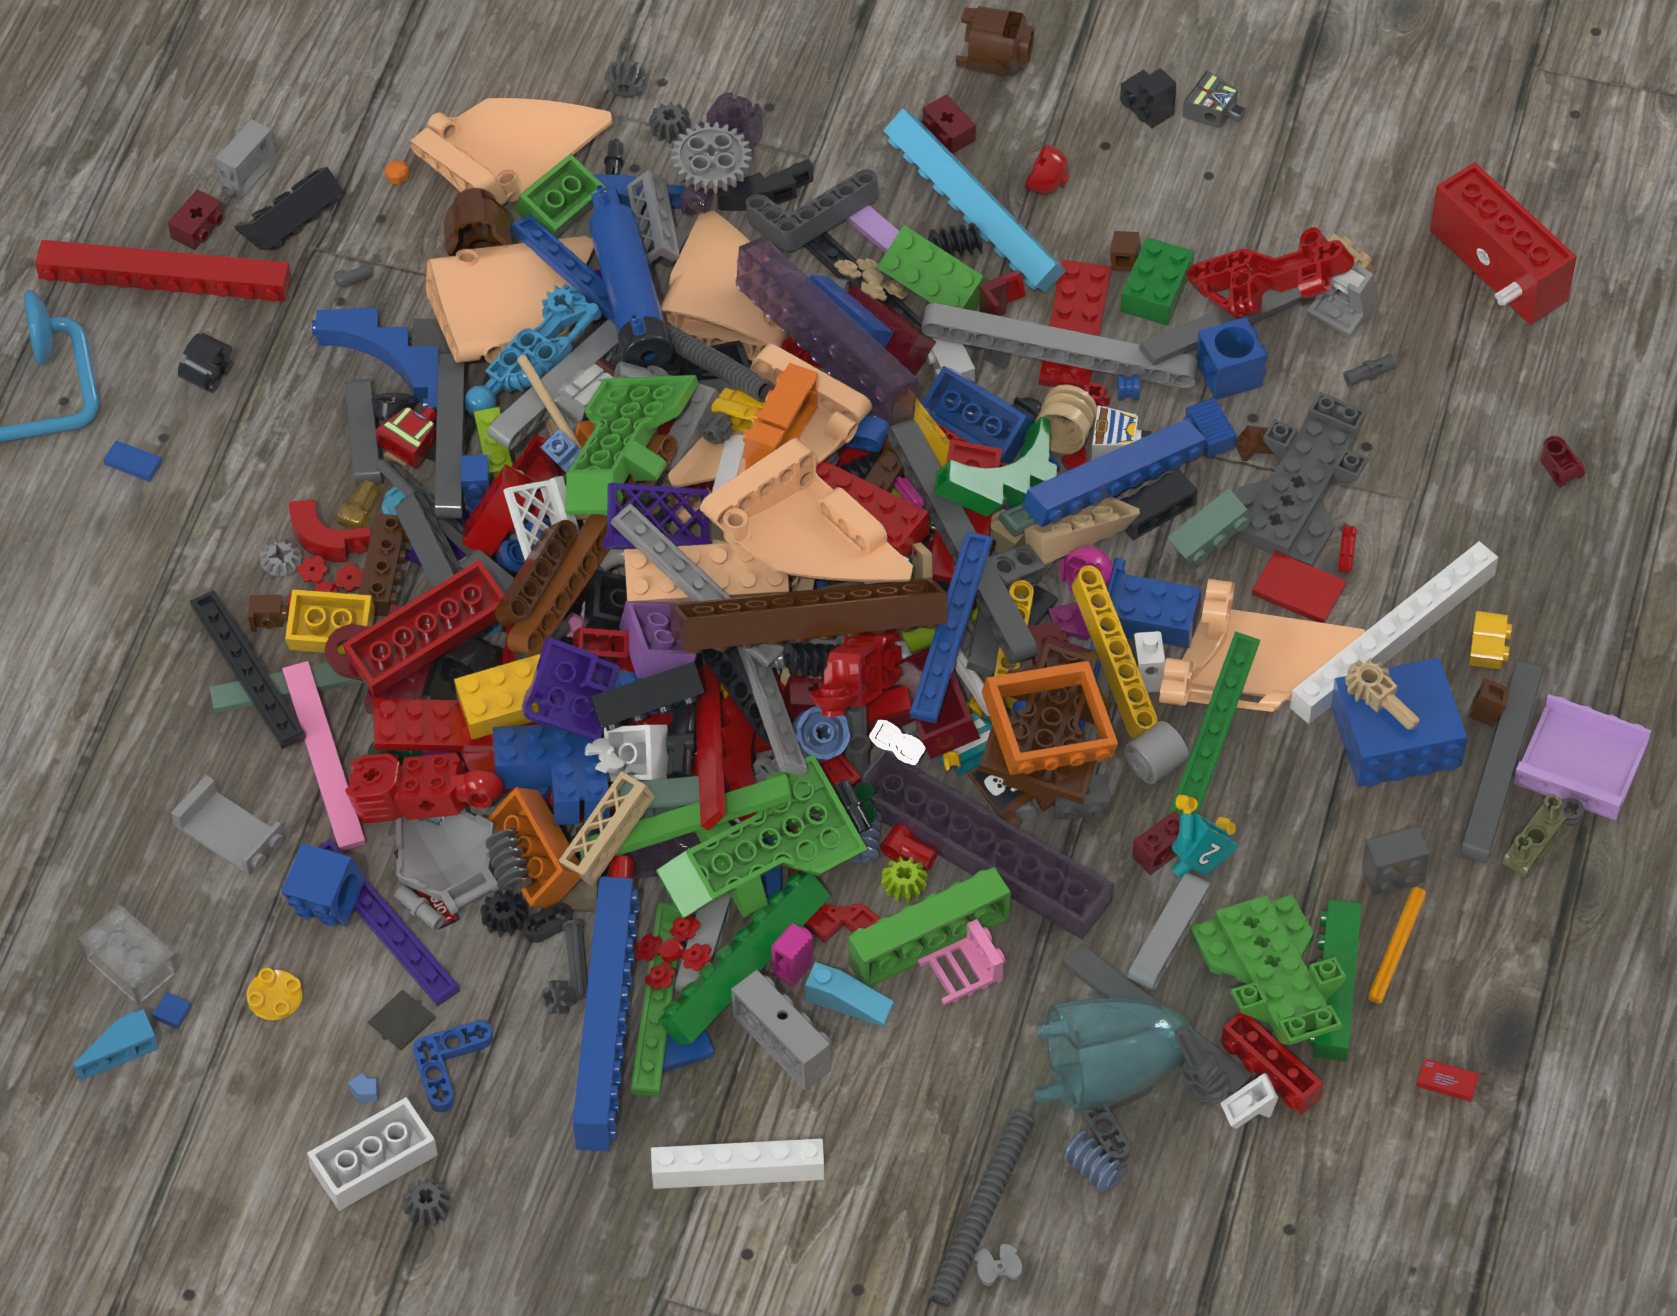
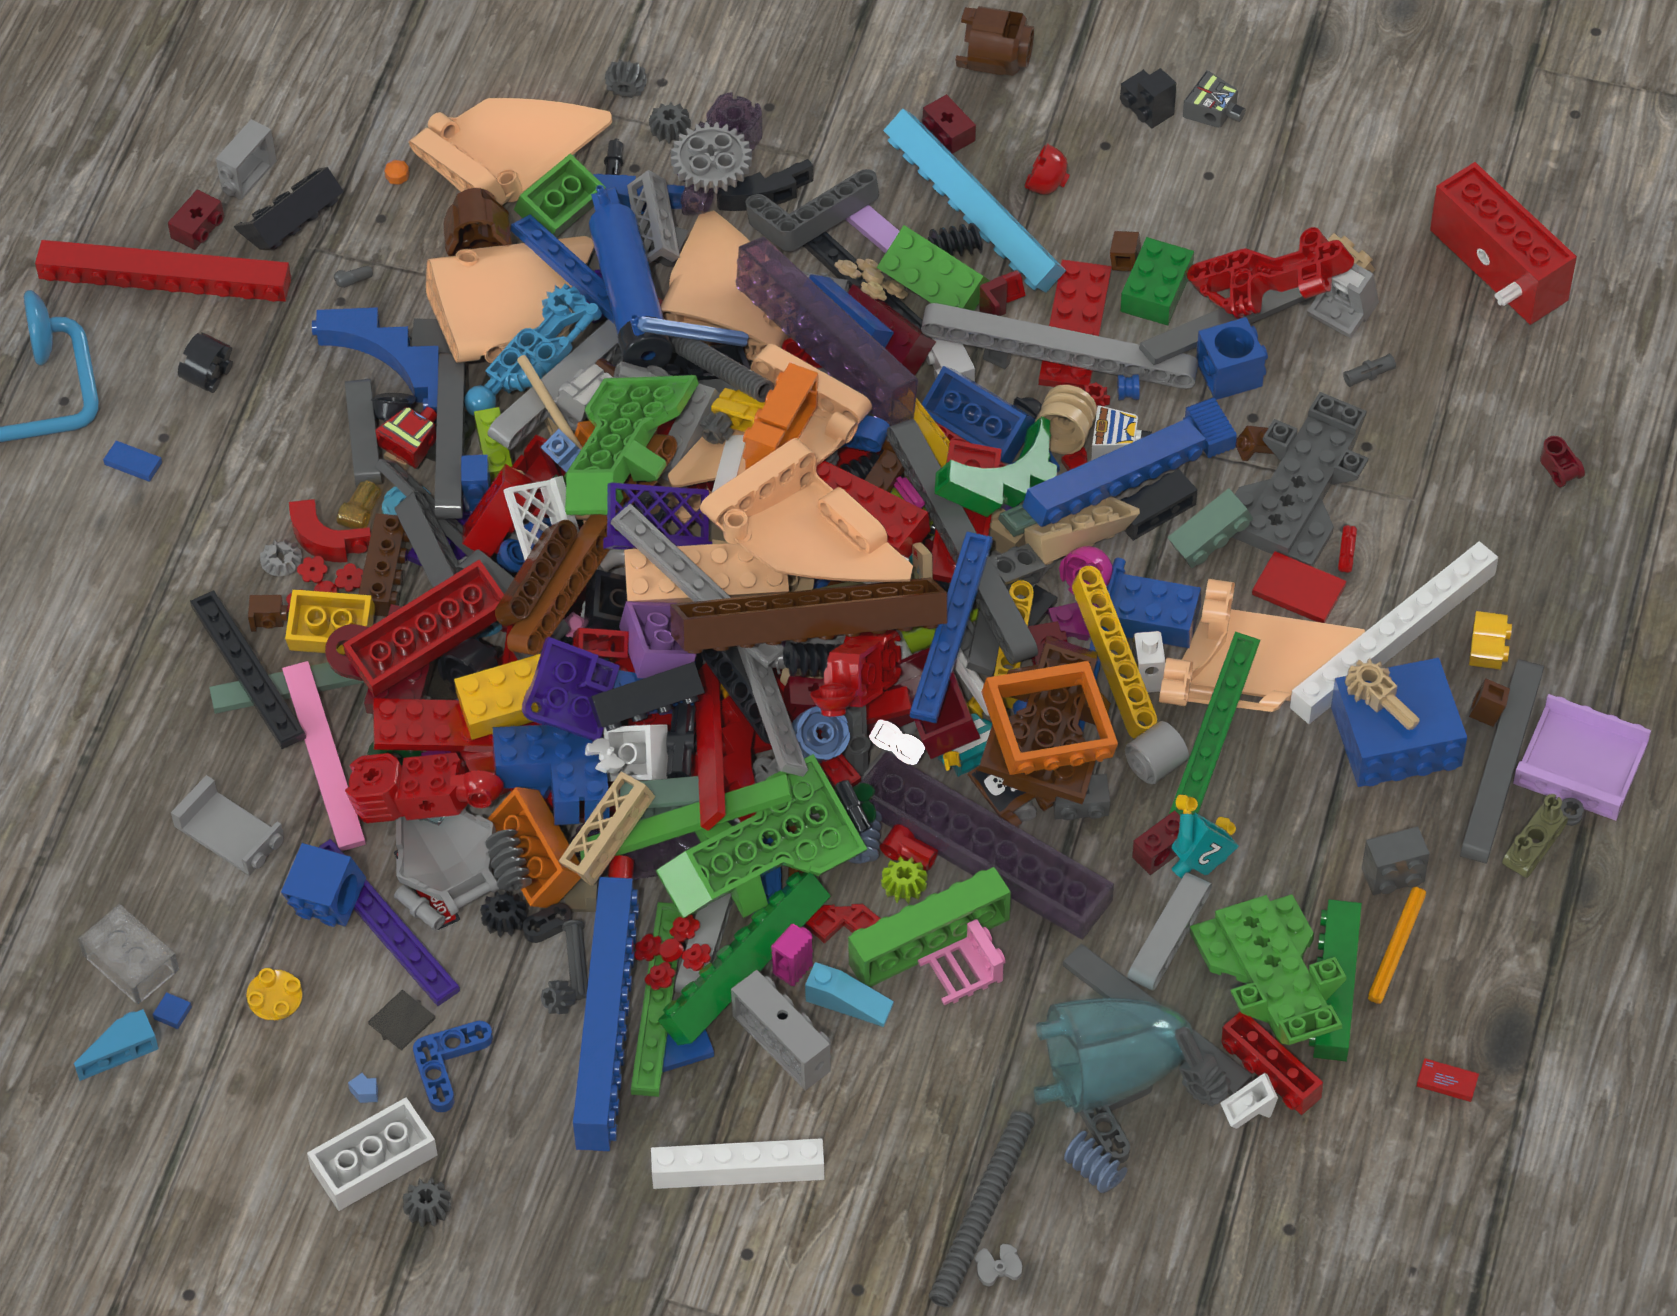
none -> medium blue axle [637,316,749,347]

